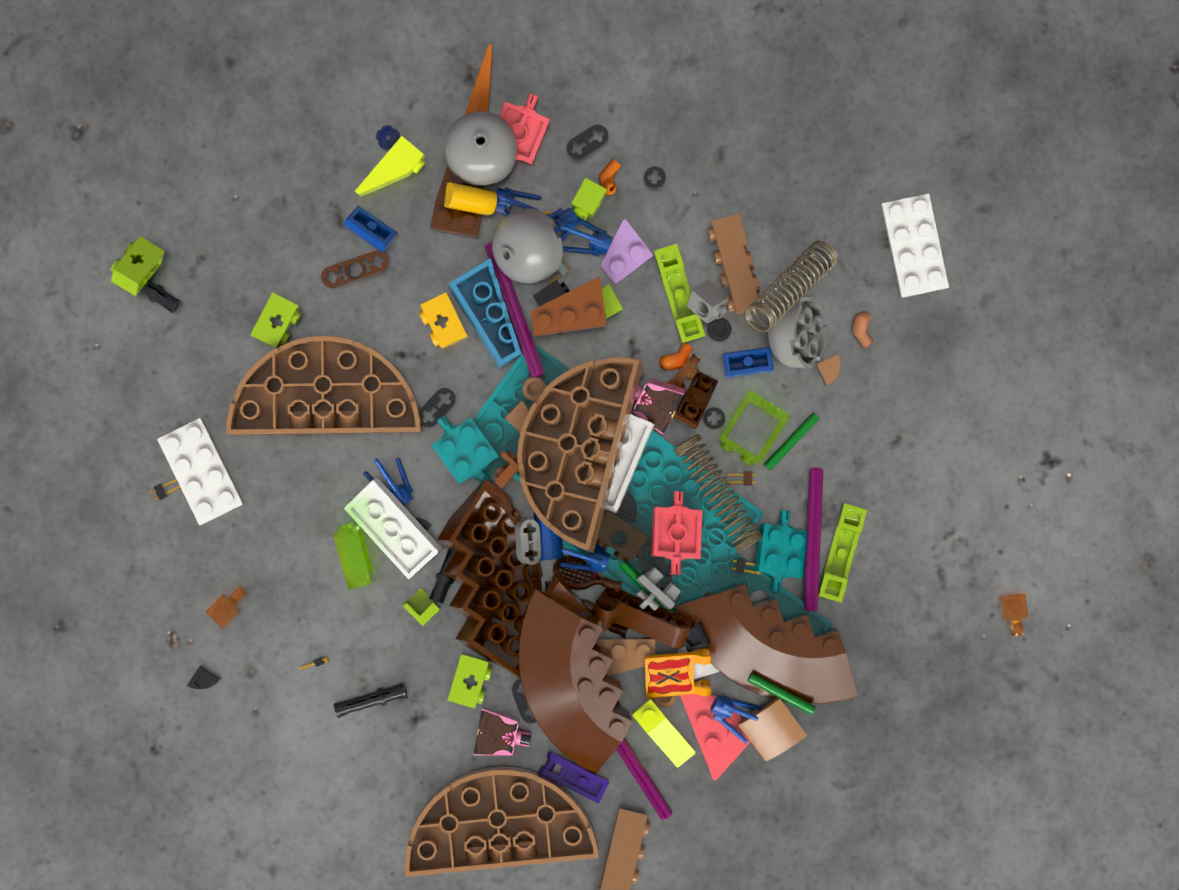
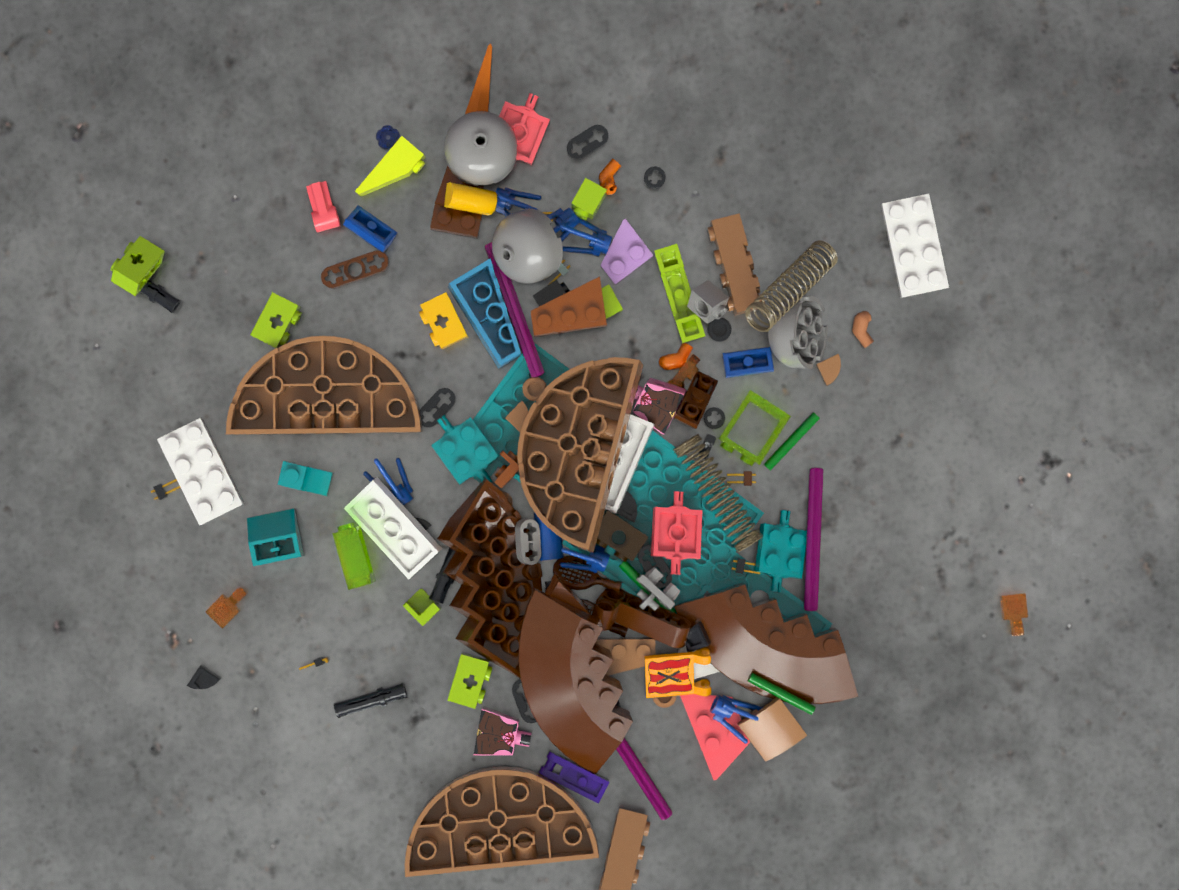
neon yellow slope [632,698,696,768] -> none
lime slope [818,503,868,603] -> none
none -> teal slope [247,508,304,566]
none -> teal arch [277,461,333,496]
none -> coral piece [306,181,341,232]
none -> black tile [698,434,716,459]

